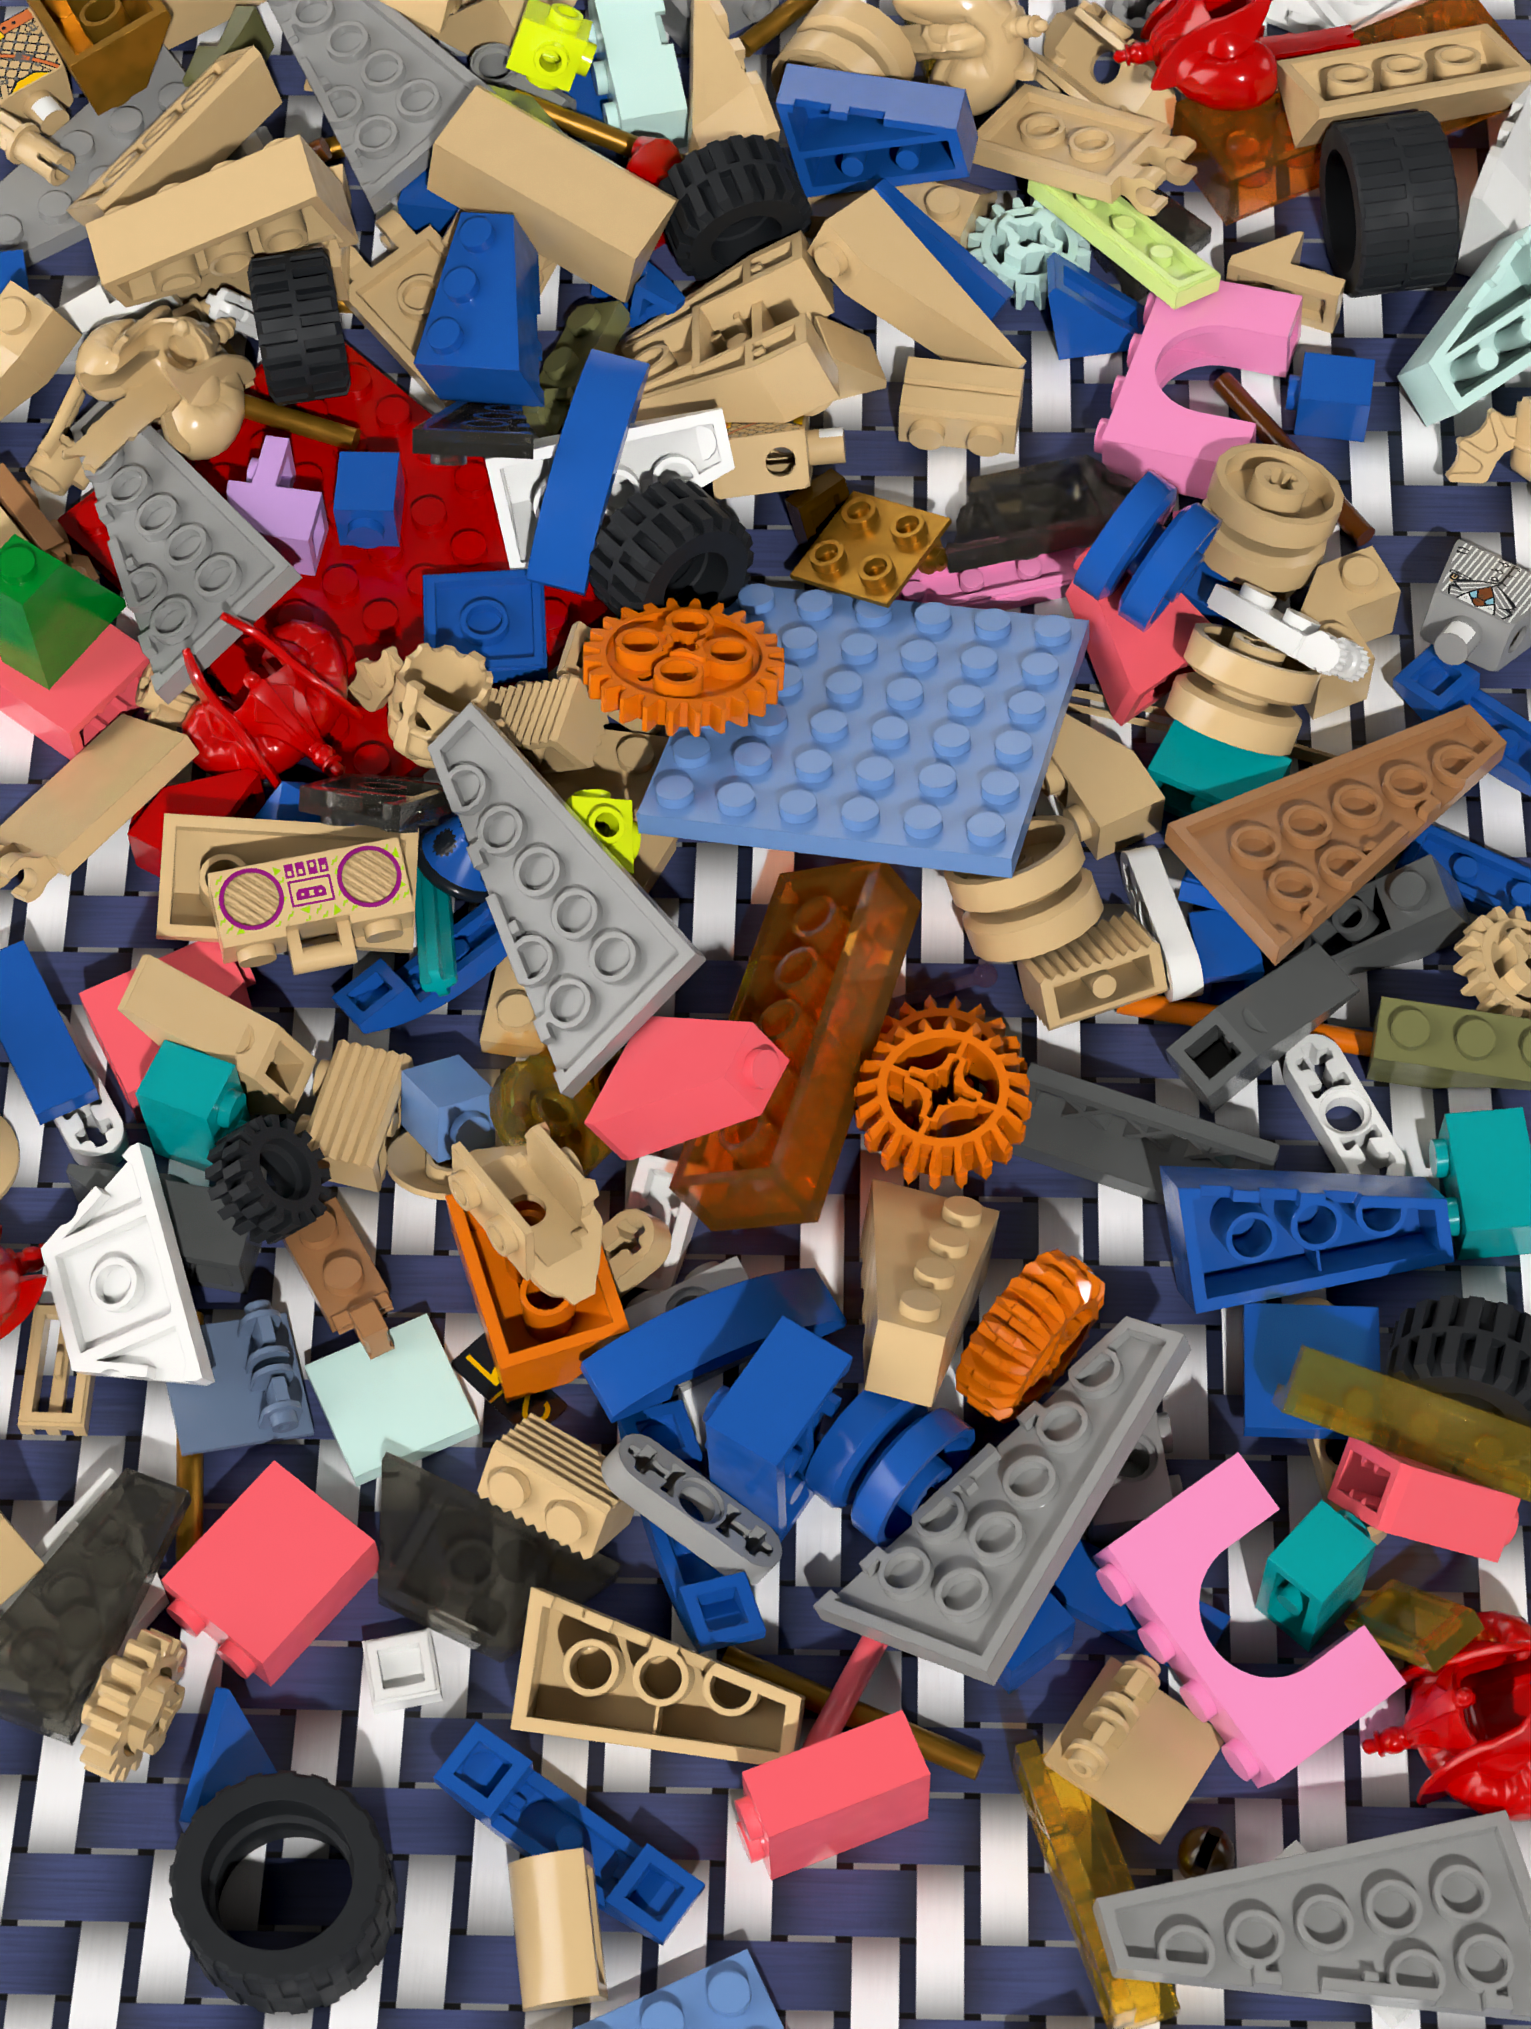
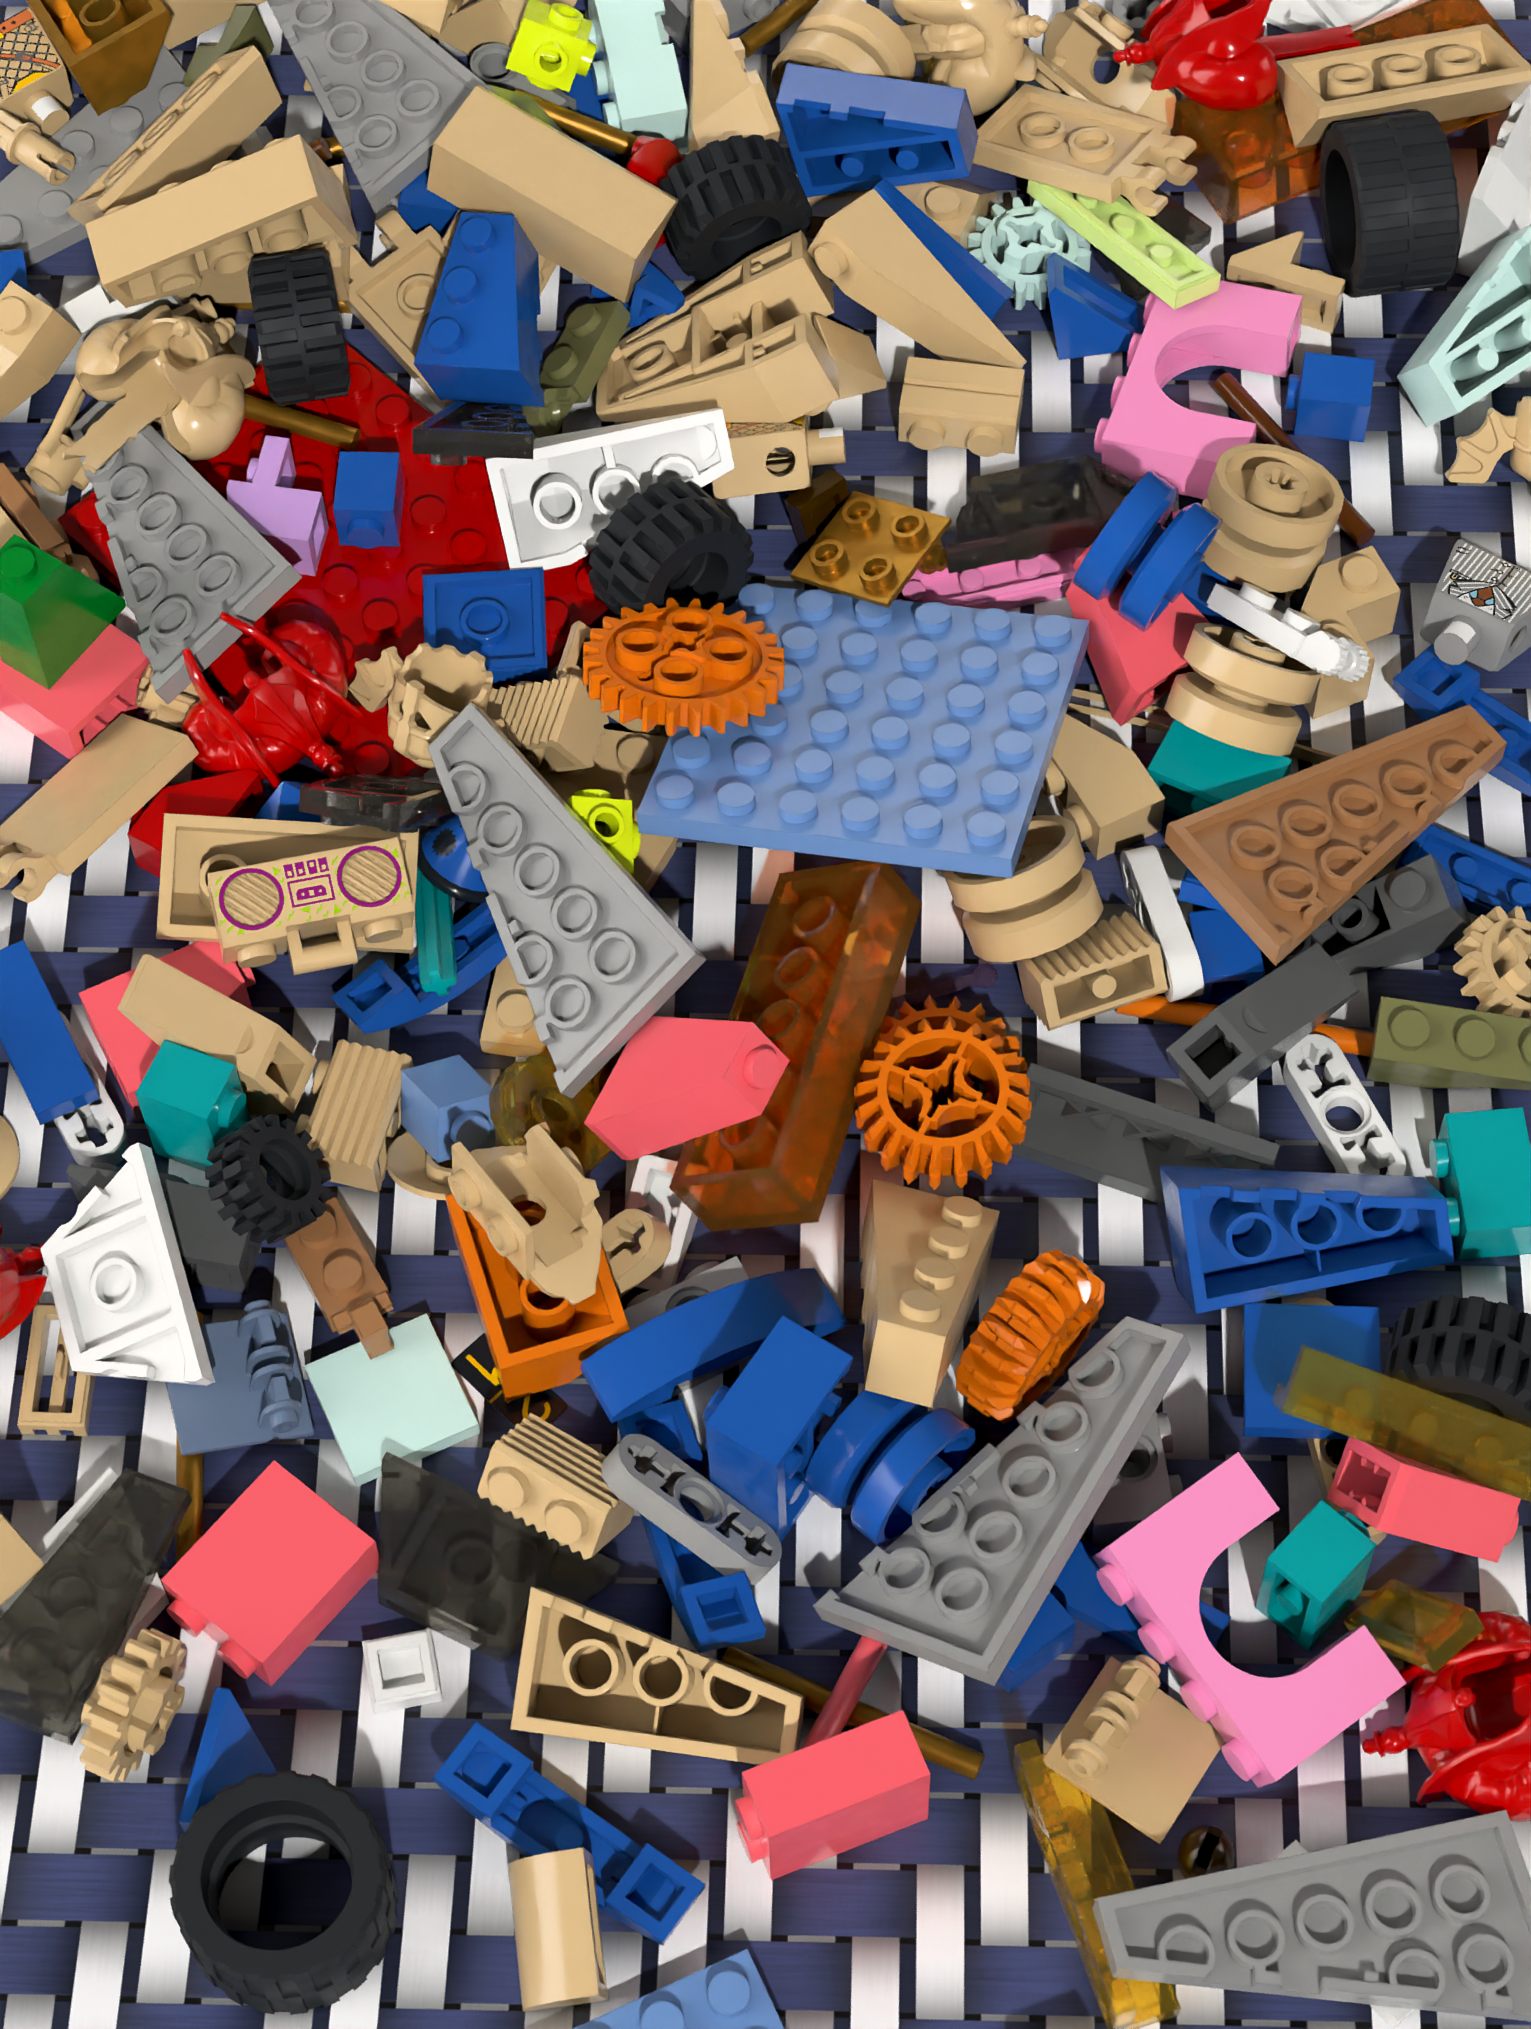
white axle [205,287,258,341] -> none
blue slope [526,349,650,596] -> none

